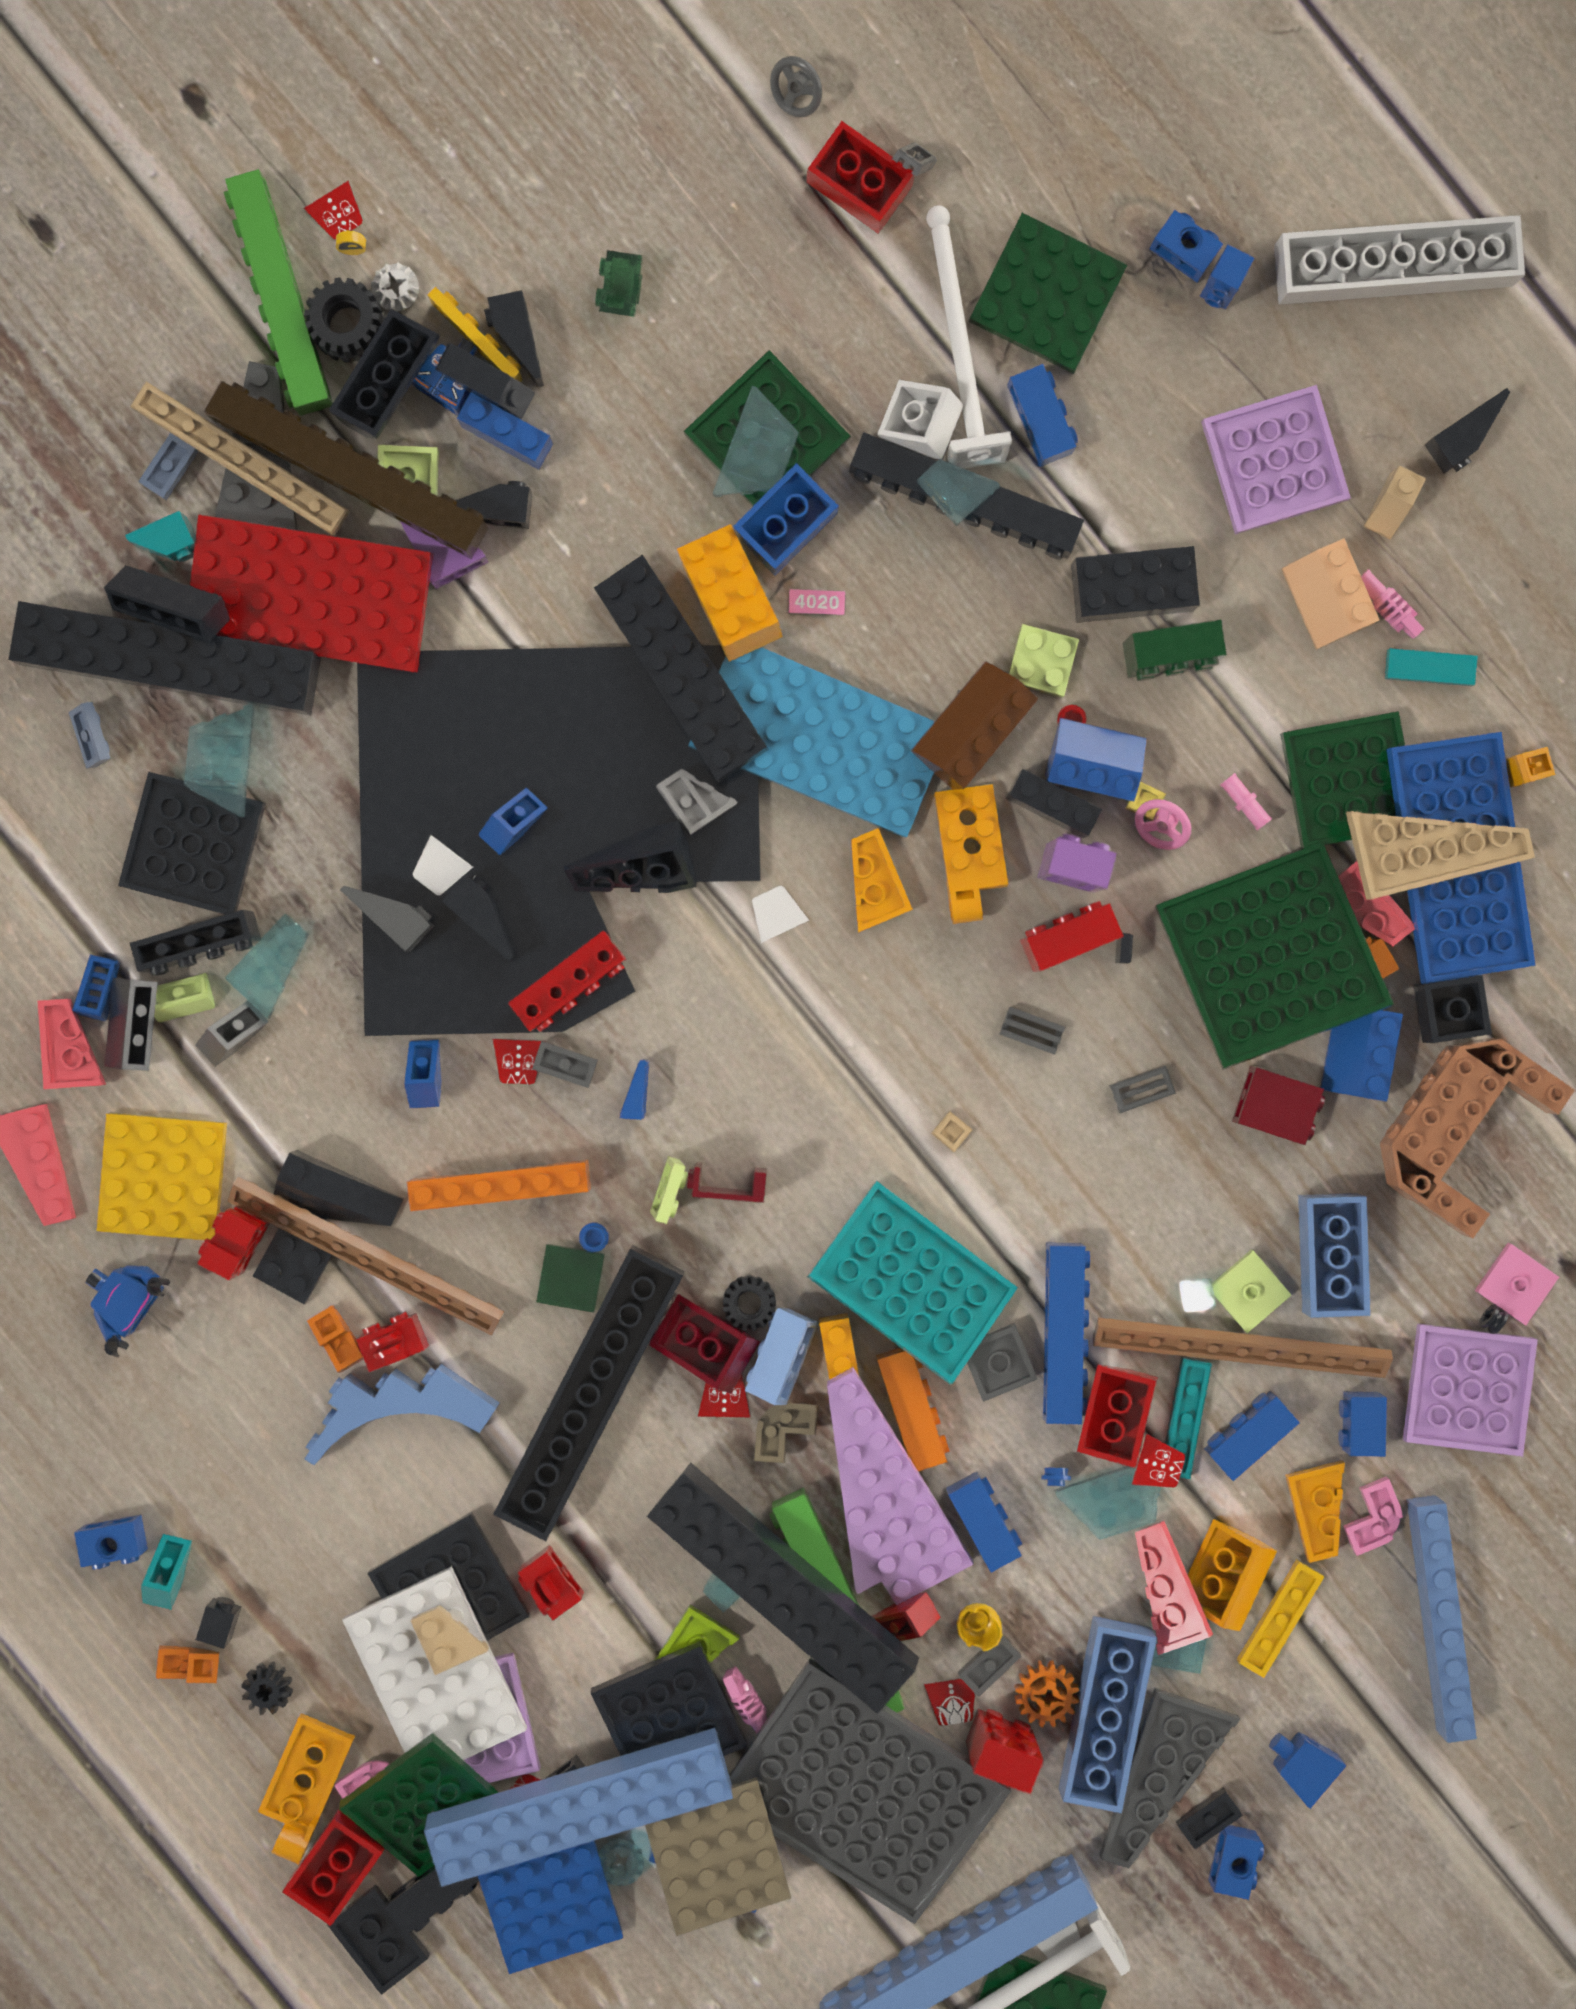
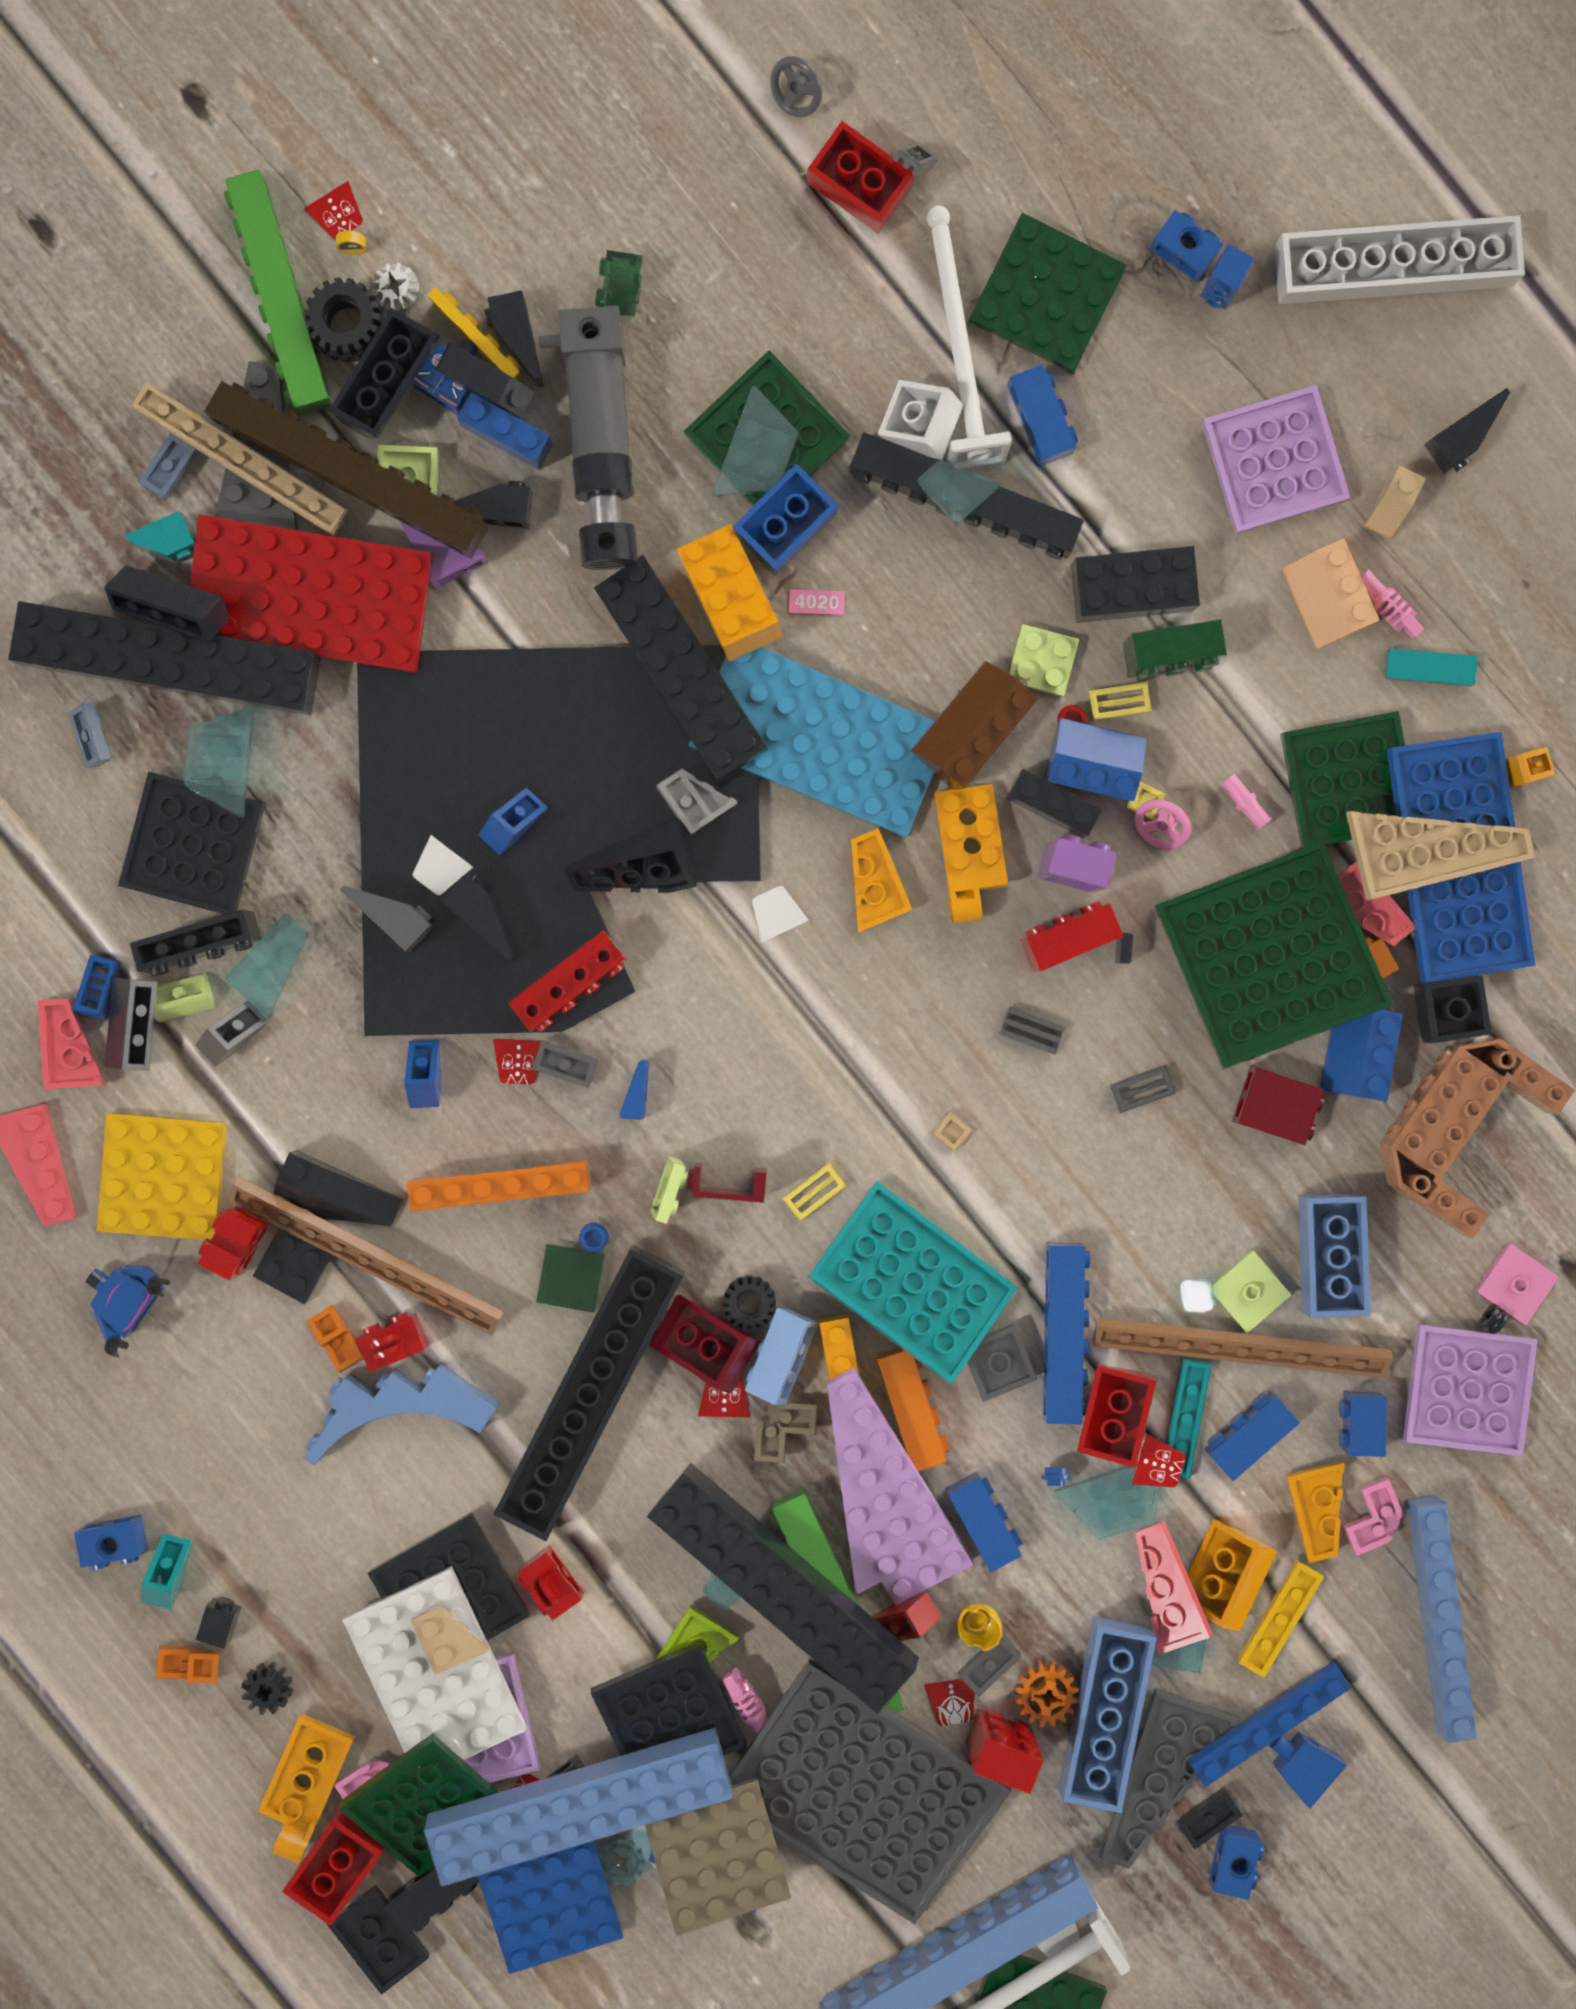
none -> dark grey piece [538,306,638,570]
none -> light yellow tile [782,1162,847,1221]
none -> light yellow tile [1088,682,1152,721]
none -> blue plate [1187,1661,1351,1787]

